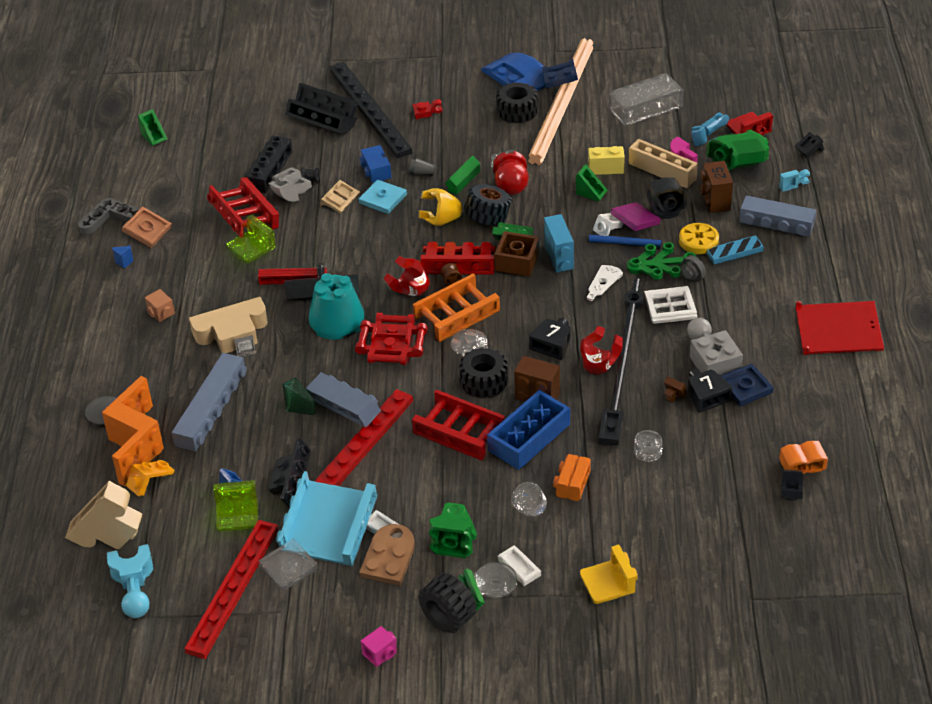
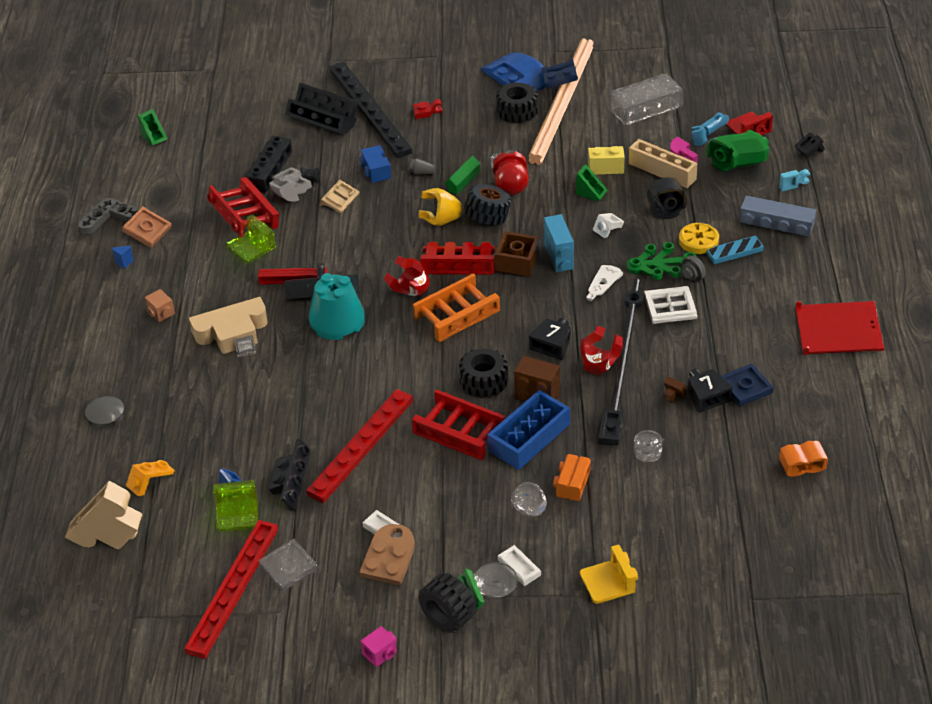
orange bracket [102,376,164,486] -> none
medium azure piece [107,544,153,618] -> none
sand blue brick [172,353,247,452] -> none
medium azure panel [276,471,377,566] -> none
clear green slope [282,377,316,415] -> none
sand blue brick [306,372,381,428] -> none
red brick [355,313,428,365] -> none
medium azure plate [359,179,407,214] -> none
green piece [429,503,477,559] -> none
reddish brown wheel [440,263,462,286] -> none
clear dish [450,329,488,356] -> none
green bracket [492,222,533,241] -> none
blue bar [589,235,661,247] -> none
magenta tile [611,202,661,231] -> none
light grey brick [687,318,743,376] -> none
reddish brown brick [700,161,733,213] -> none
black bracket [781,469,803,501] -> none

